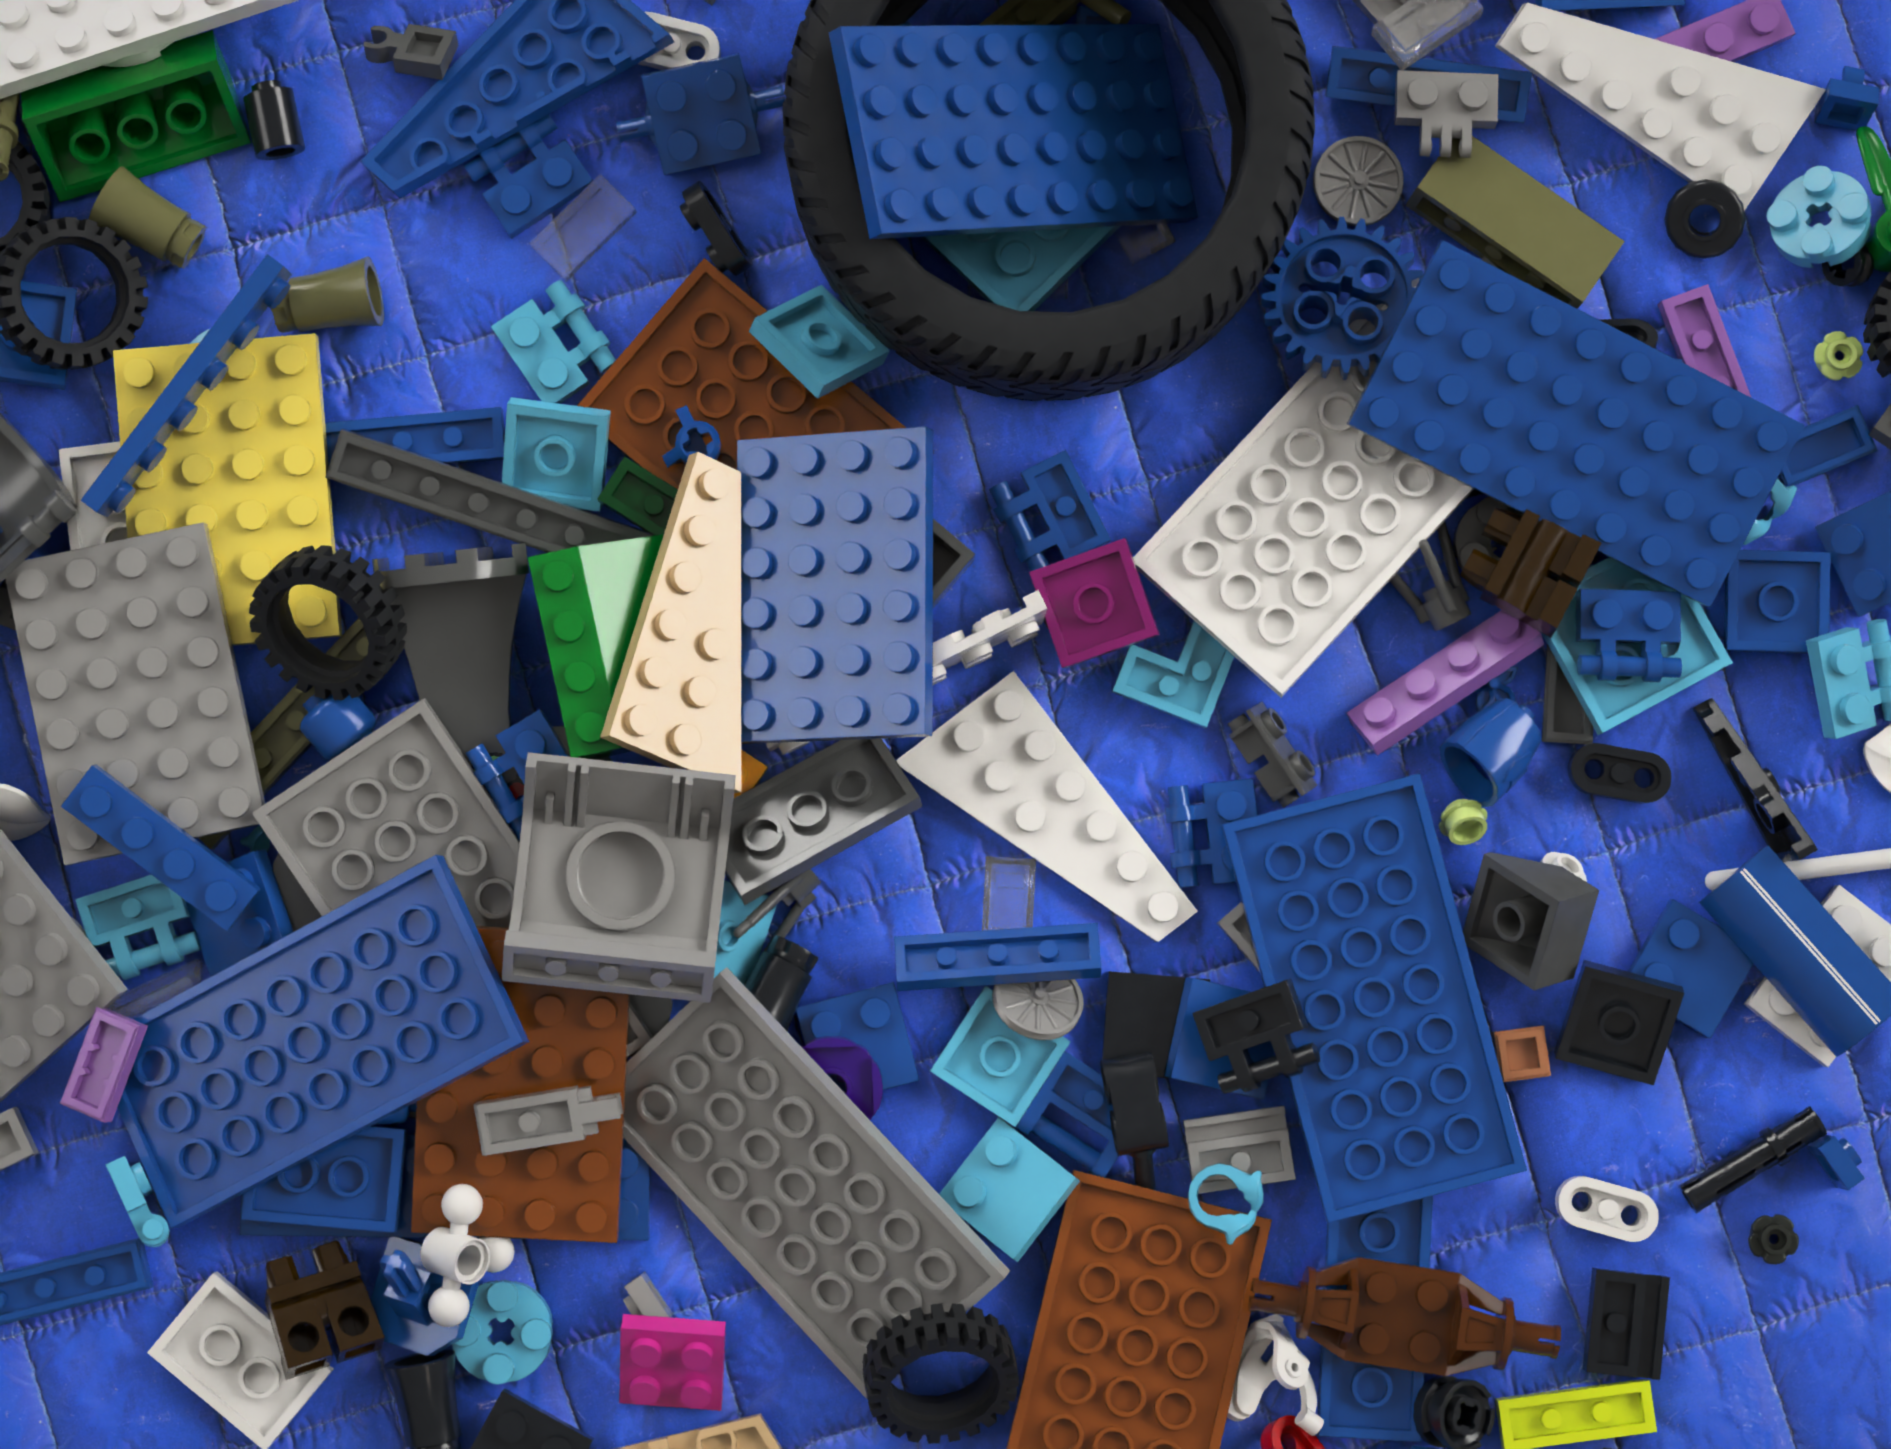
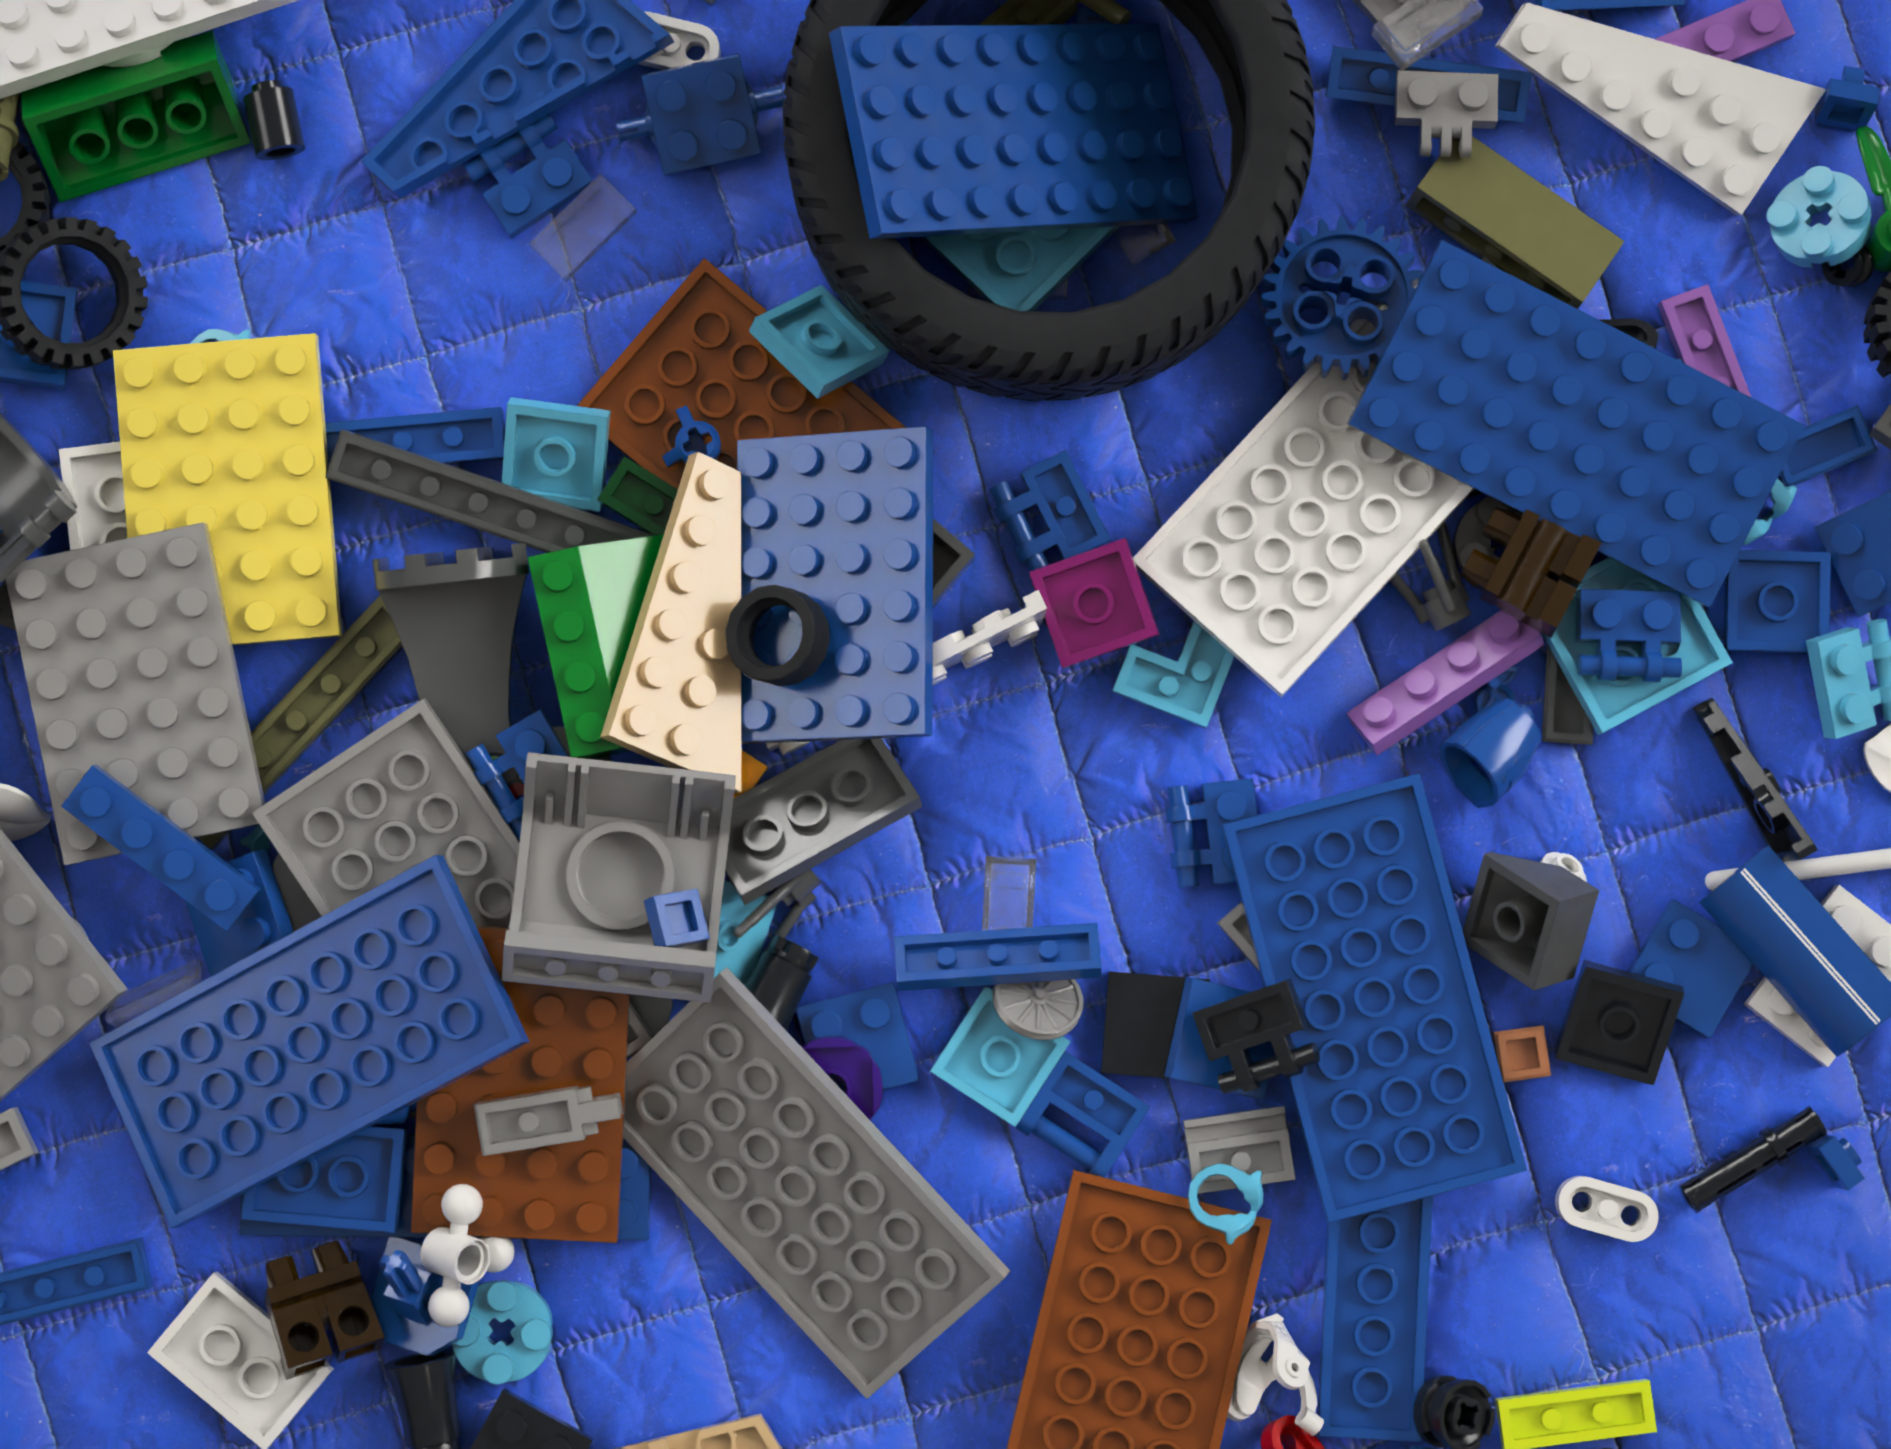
medium lavender plate [60,1007,148,1123] -> none
medium azure plate [75,875,201,980] -> none
blue plate [81,254,292,517] -> none
olive plant [89,166,207,269] -> none
medium azure plate [106,1156,170,1248] -> none
black tyre [249,545,407,700] -> none
olive plant [271,256,384,333] -> none
blue head [300,693,376,760] -> none
dark grey plate [363,24,458,80] -> none
medium azure plate [491,280,616,404] -> none
dark pink plate [619,1314,726,1411] -> none
light grey plate [623,1272,673,1317] -> none
black plate [679,181,753,276] -> none
black tyre [862,1303,1019,1444] -> none
white wing [896,671,1198,942] -> none
medium azure plate [939,1117,1080,1262] -> none
black beam [1100,1051,1169,1190] -> none
dark grey hinge [1228,702,1317,808] -> none
reddish brown plate [1248,1256,1561,1376] -> none
light grey wheel [1313,136,1404,226] -> none
yellowish green plate [1439,799,1487,845] -> none
black plate [1568,743,1671,804] -> none
black plate [1582,1268,1670,1380] -> none
black piece [1664,179,1746,259] -> none
pearl dark grey plate [1748,1214,1799,1265] -> none
yellowish green plate [1814,331,1863,381] -> none
none -> plate [644,889,710,948]
none -> black tyre [725,584,830,686]

